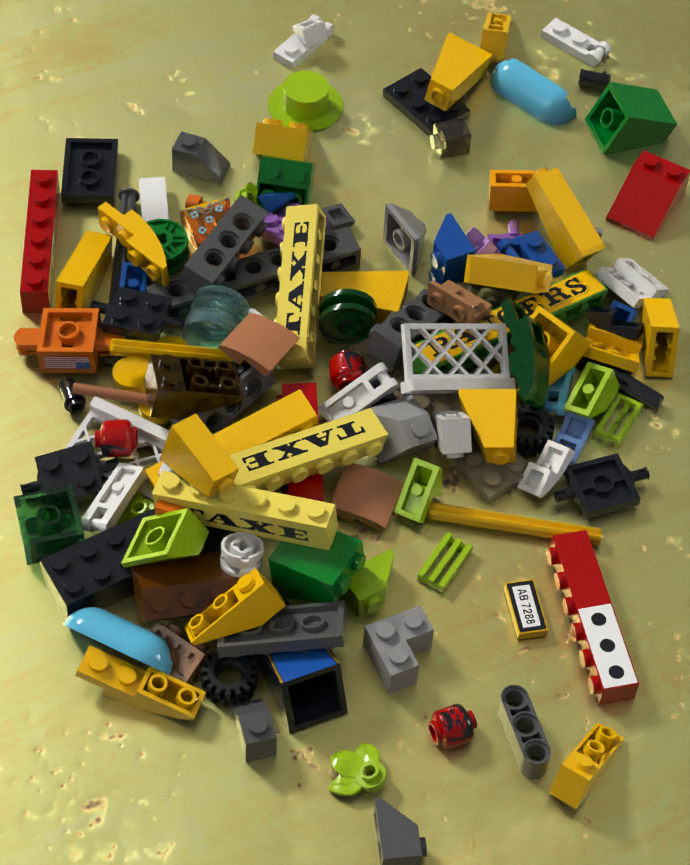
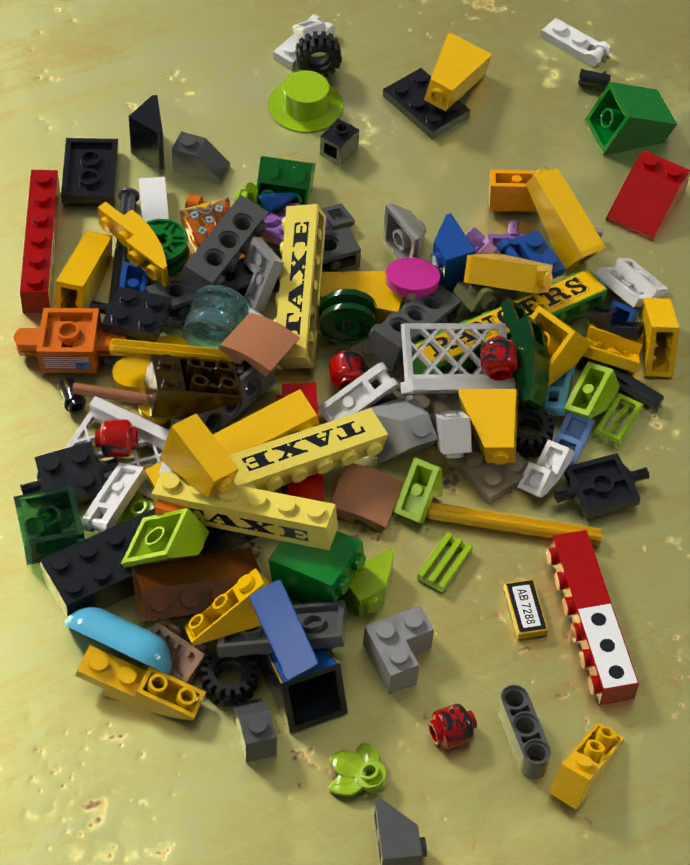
white wheel [220,532,264,578] -> none
yellow slope [252,118,313,161] -> none
medium nougat bracket [427,280,492,323] -> none
clear smoke brick [430,118,472,159] -> none
yellow slope [480,12,512,64] -> none
medium azure brick [490,58,577,125] -> none
none -> black slope [129,95,165,169]
none -> light grey plate [243,237,284,312]
none -> blue slope [249,580,319,682]
none -> black tyre [295,31,342,77]
none -> black brick [320,118,359,165]
none -> dark pink tile [385,258,440,298]
none -> red head [480,336,518,381]

